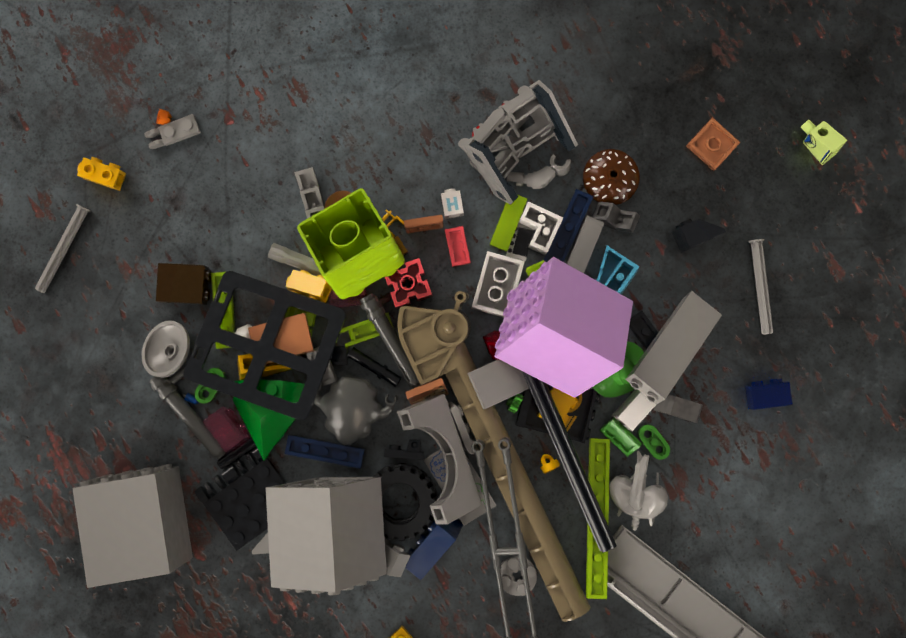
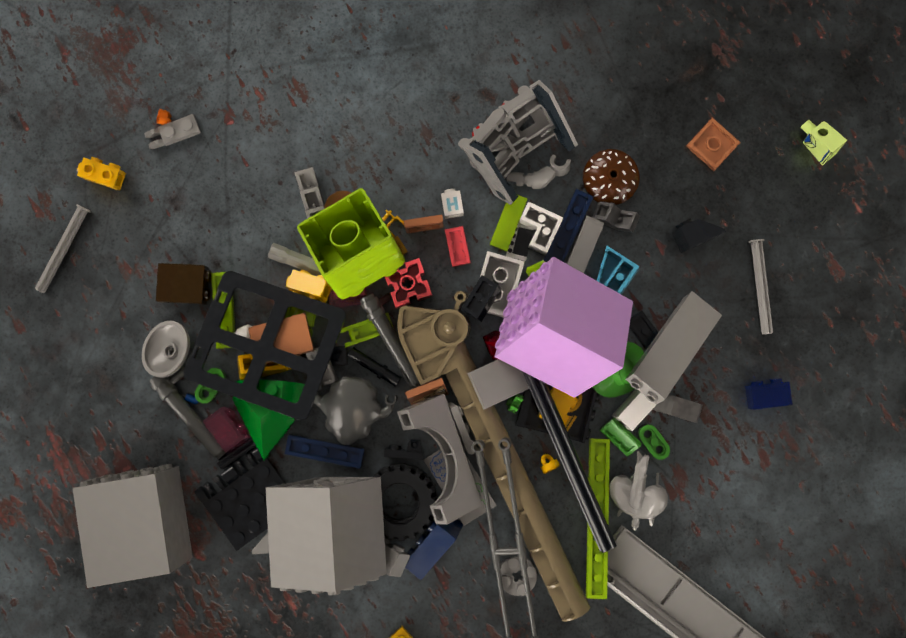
none -> black hinge [461,275,502,322]

